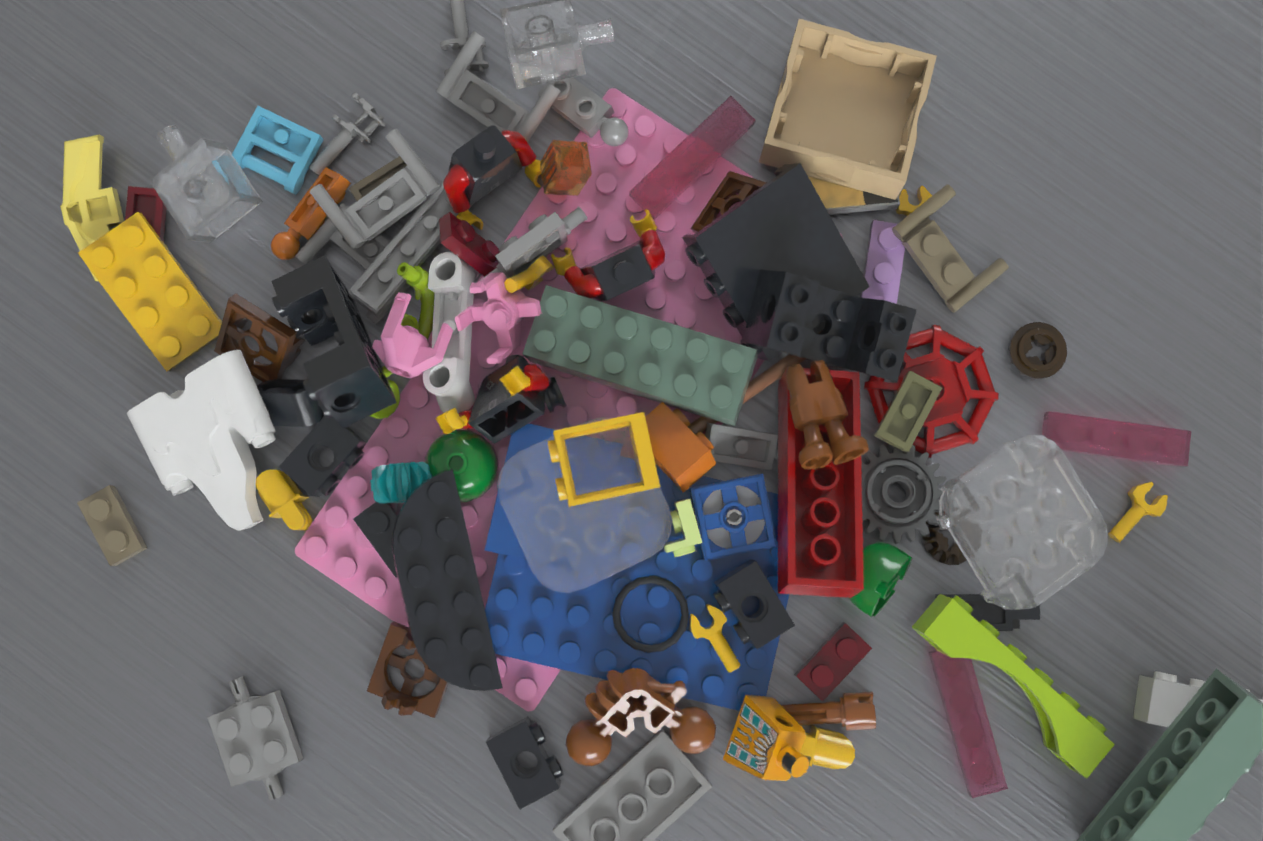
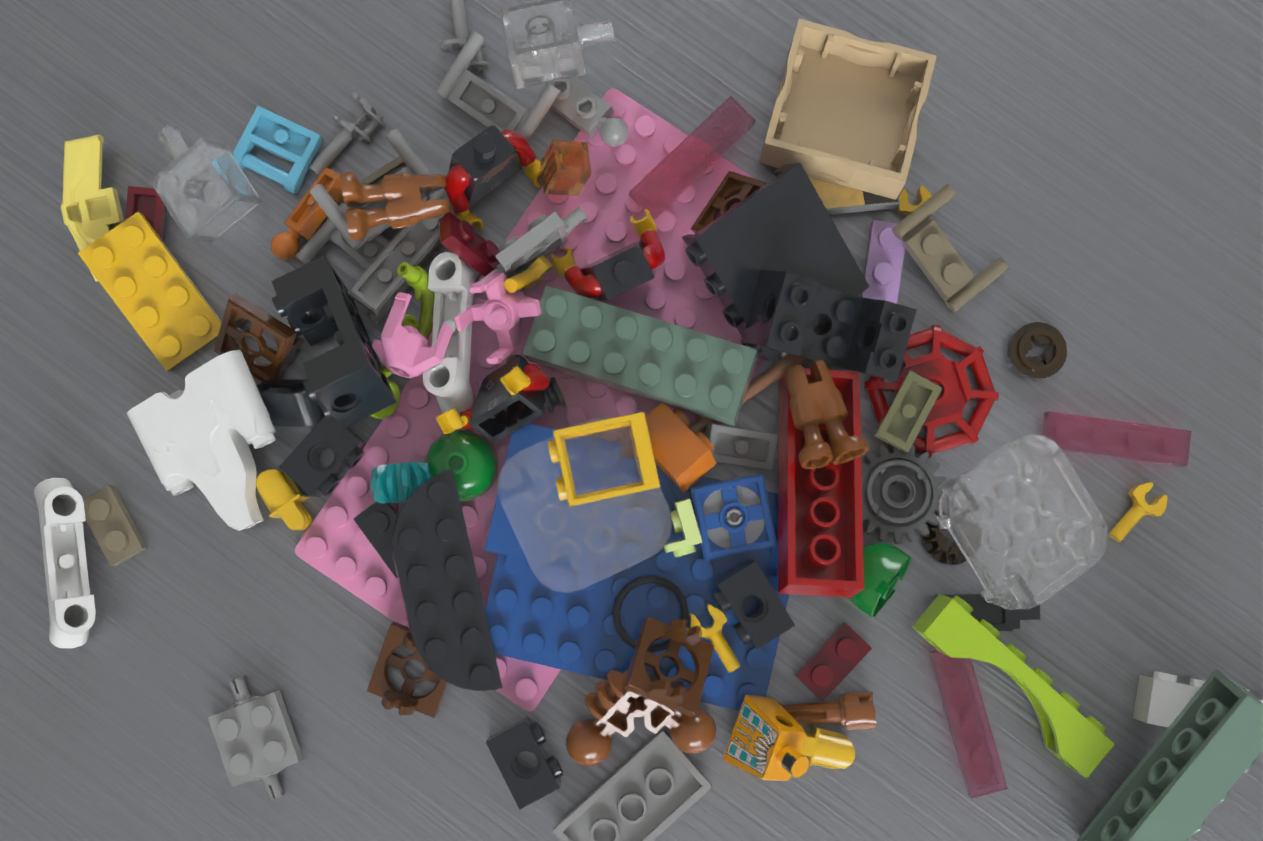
none -> white plate [34,478,96,648]
none -> dark orange piece [340,171,450,241]
none -> reddish brown piece [623,616,714,717]

